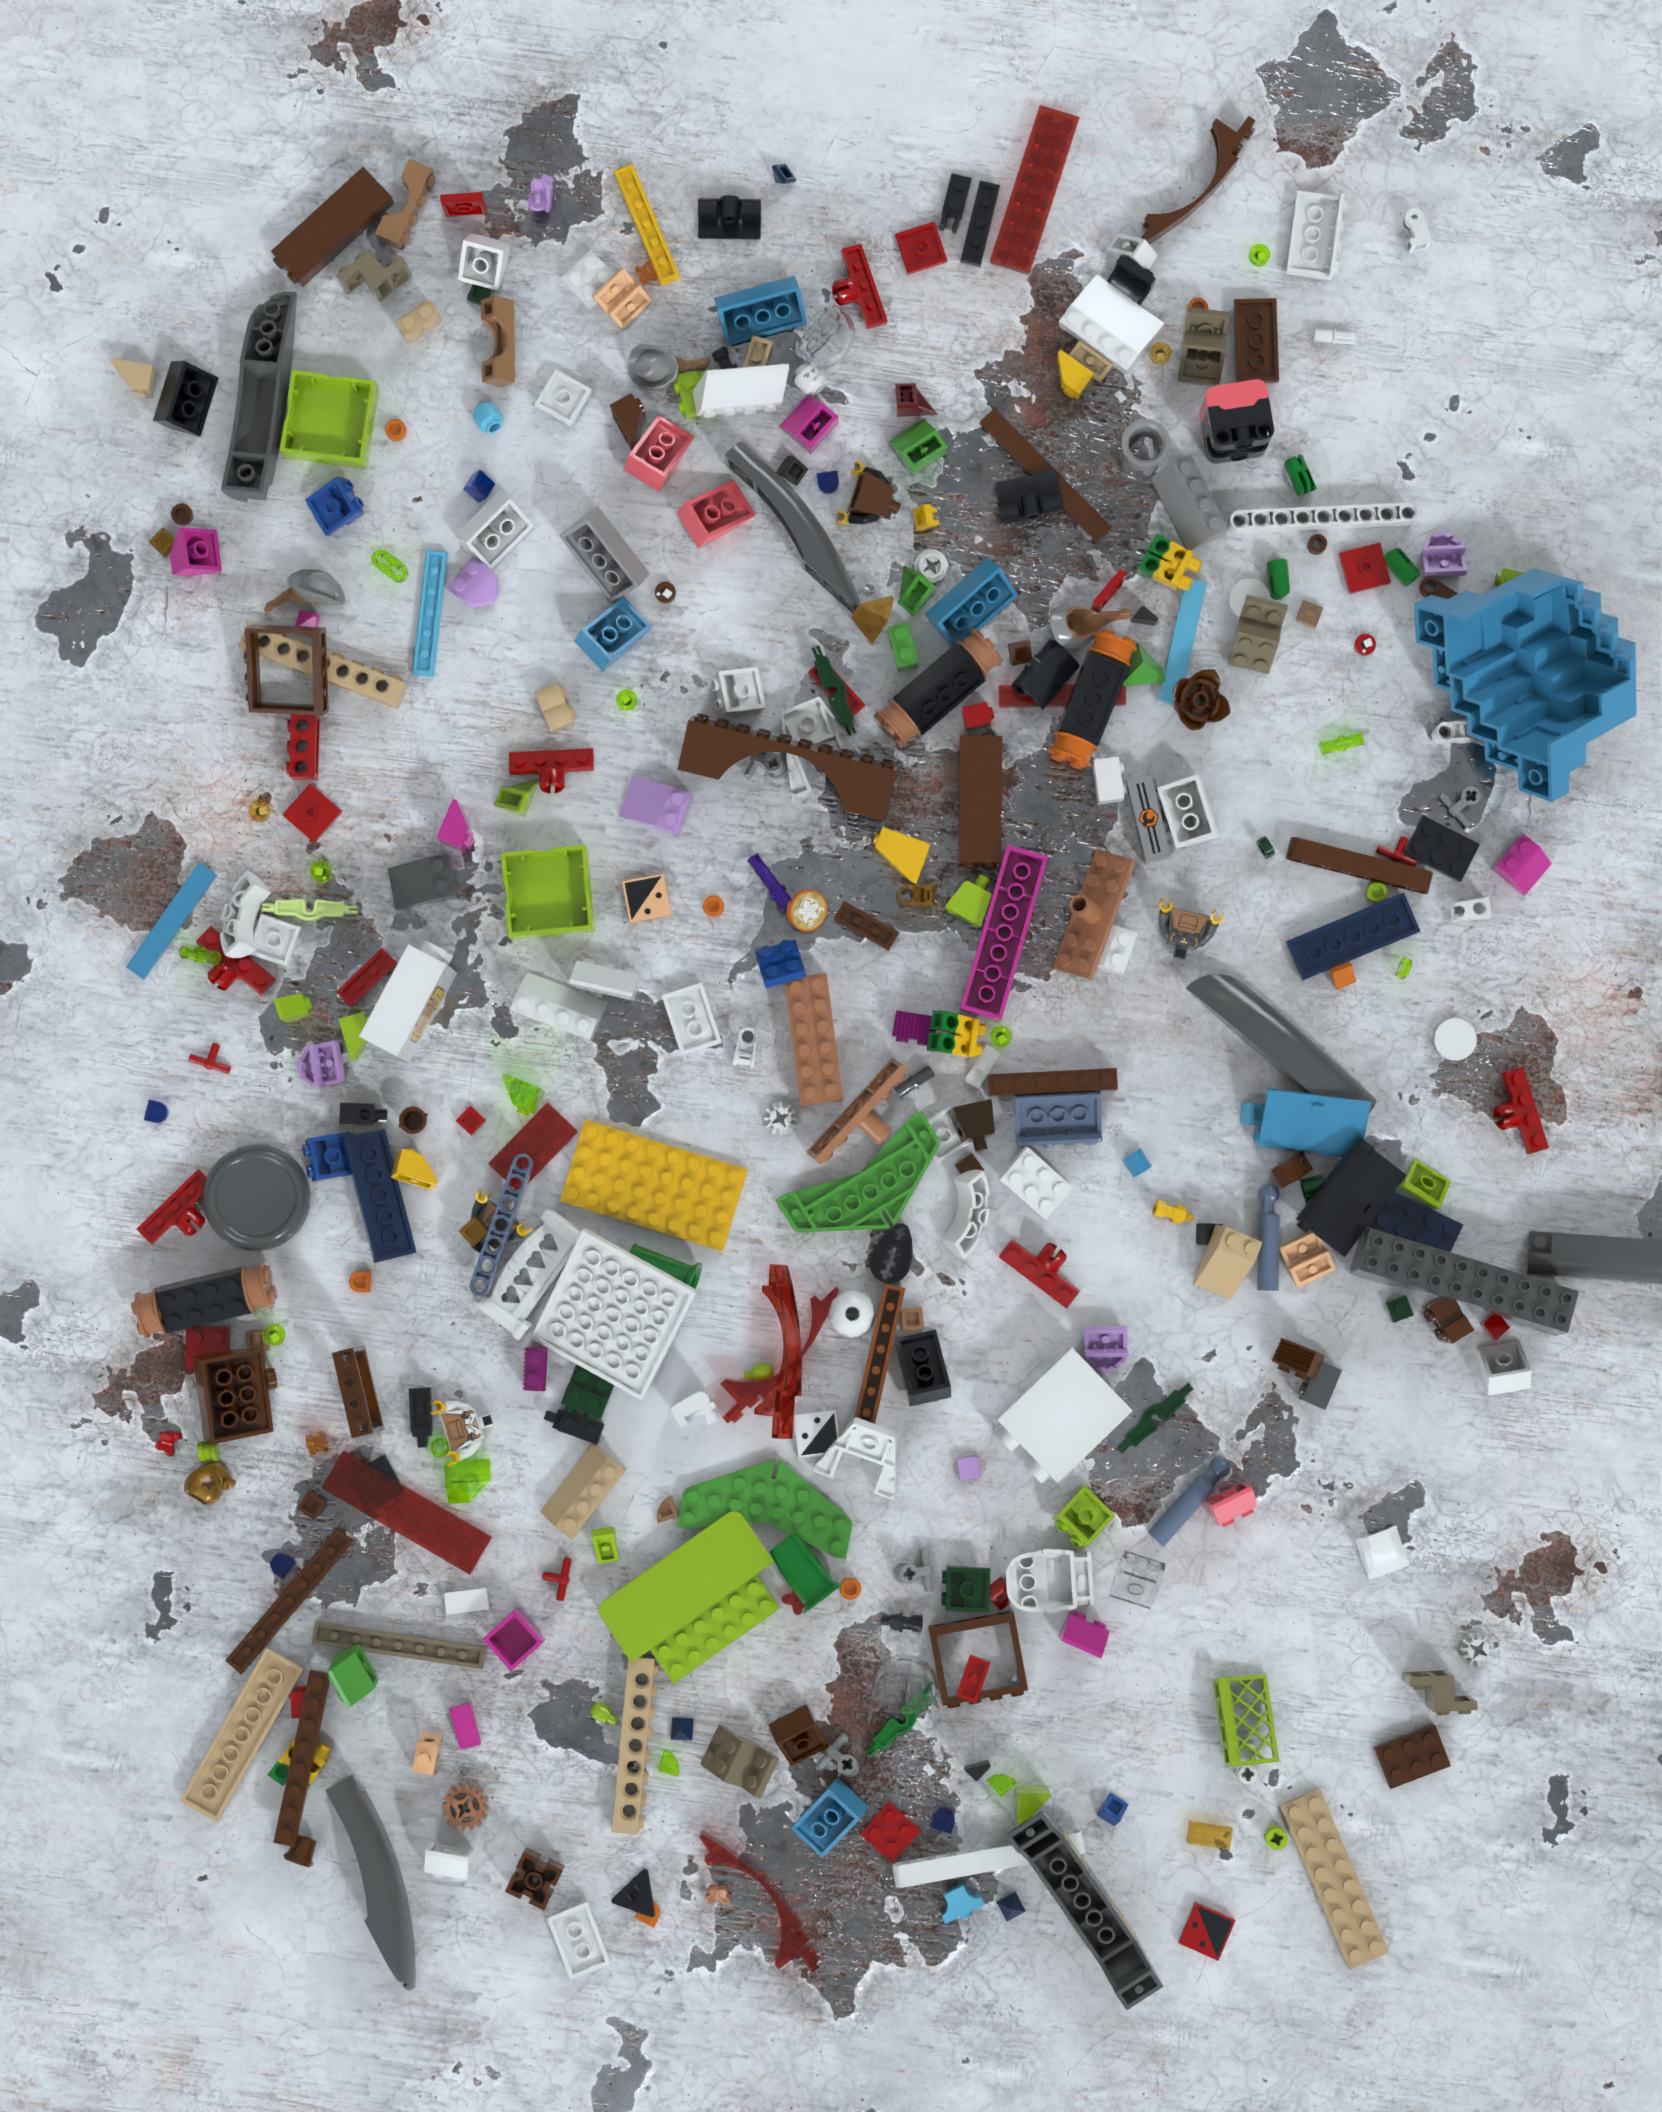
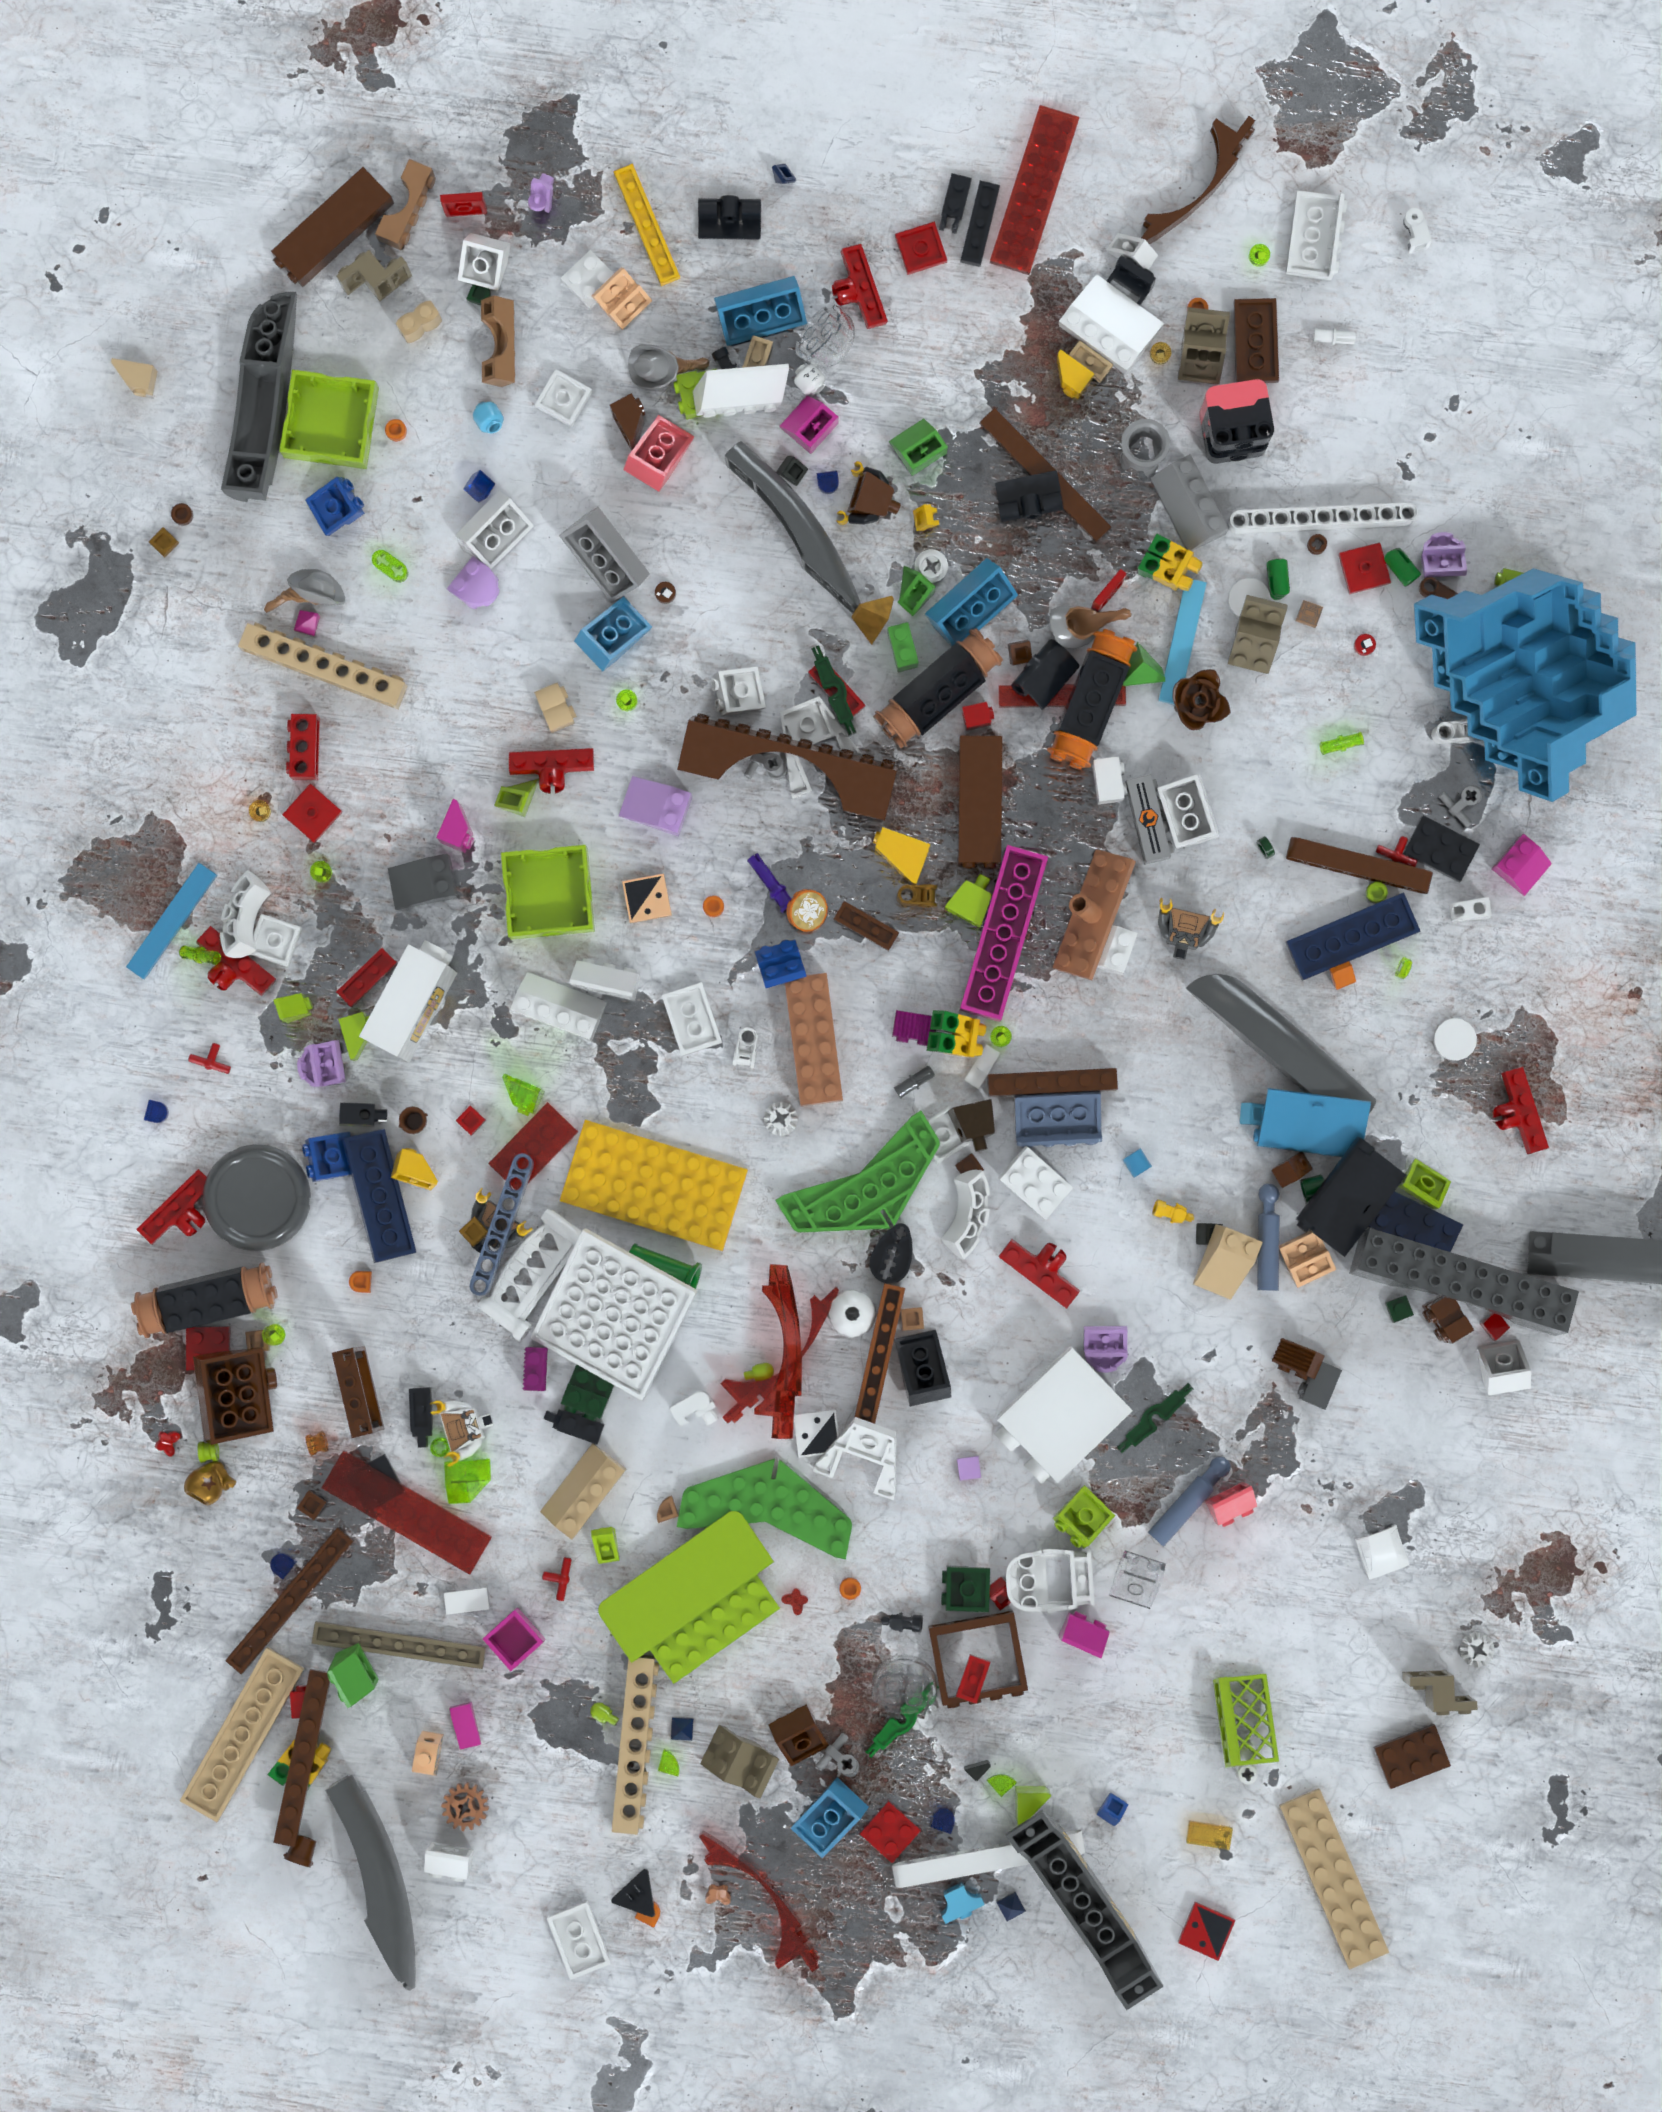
black slope [153,361,219,437] -> none
dark pink slope [170,527,222,576] -> none
reddish brown window [243,624,329,716] -> none
yellowish green piece [262,899,358,921] -> none
medium azure tile [412,550,448,677] -> none
reddish brown brick [505,1847,565,1910] -> none
clear orange wheel [634,260,658,287] -> none
coral slope [676,480,756,548] -> none
green piece [769,1533,843,1614] -> none
nougat plate [806,1058,908,1164] -> none
light grey piece [893,1548,933,1592] -> none
dark red slope [895,383,938,417] -> none
pearl dark grey slope [1131,606,1158,626] -> none
lime wheel [1264,1825,1288,1850] -> none
green arm [1284,454,1317,496] -> none

